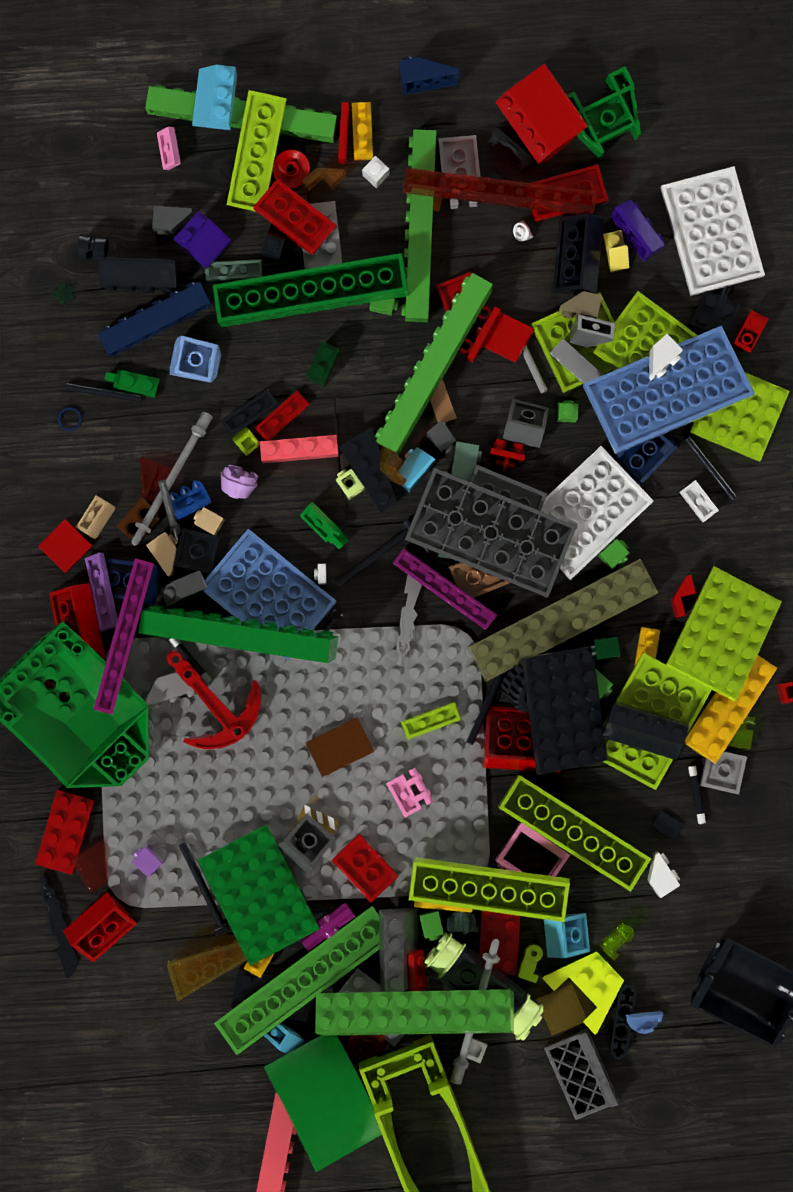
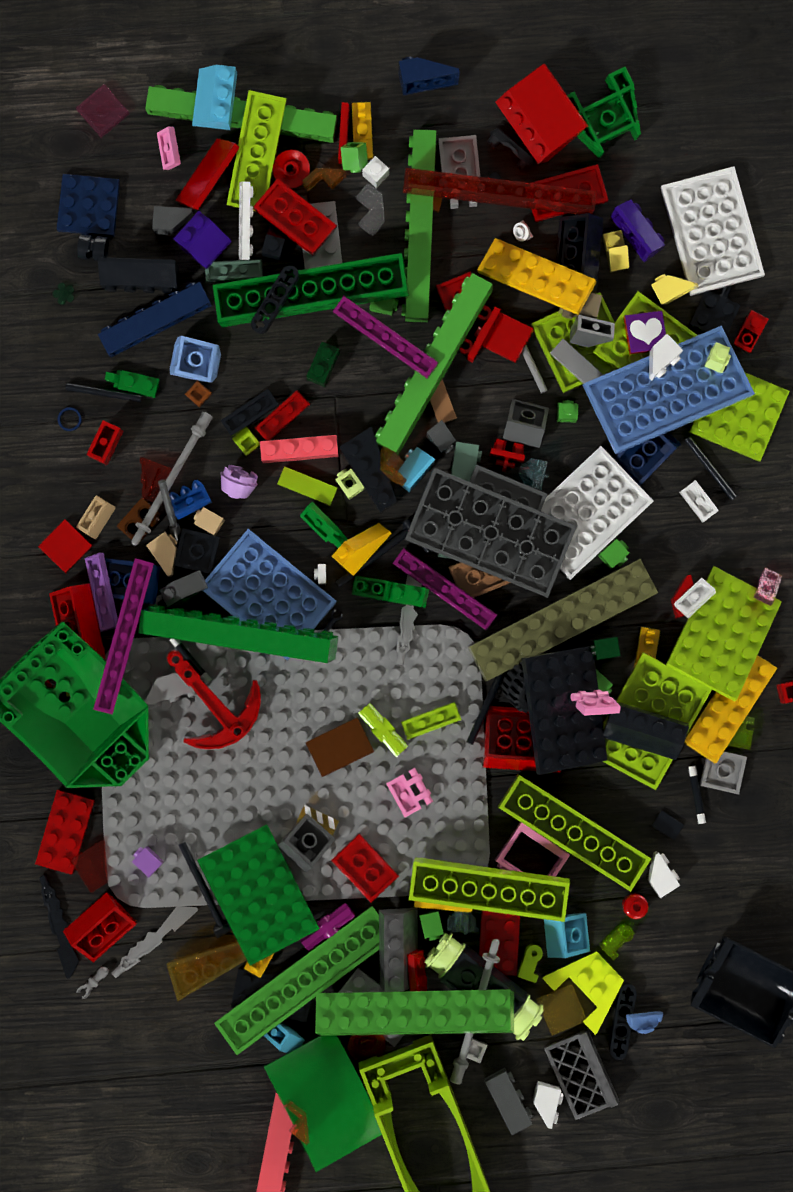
none -> dark blue plate [57,174,120,237]
none -> clear pink tile [75,84,129,138]
none -> light grey piece [76,967,109,999]
none -> red brick [87,420,124,465]
none -> light grey sword [111,906,198,978]
none -> red tile [175,138,239,210]
none -> dark orange tile [185,380,212,408]
none -> white plate [239,182,253,260]
none -> black beam [251,266,300,334]
none -> lime tile [277,466,338,506]
none -> clear orange slope [284,1099,309,1145]
none -> yellow slope [332,523,392,576]
none -> magenta tile [333,296,438,379]
none -> bright green brick [341,142,368,173]
none -> green slope [352,576,429,608]
none -> clear tile [356,183,385,237]
none -> lime piece [358,703,408,757]
none -> yellow plate [477,238,596,315]
none -> dark grey brick [484,1068,533,1135]
none -> clear light blue piece [519,458,549,490]
none -> white slope [532,1081,563,1129]
none -> bright pink plate [571,690,621,716]
none -> red head [622,893,649,919]
none -> tile [624,311,666,354]
none -> light yellow slope [651,274,699,305]
none -> white plate [674,578,716,619]
none -> yellowish green brick [705,342,731,373]
none -> clear pink plate [753,567,782,606]

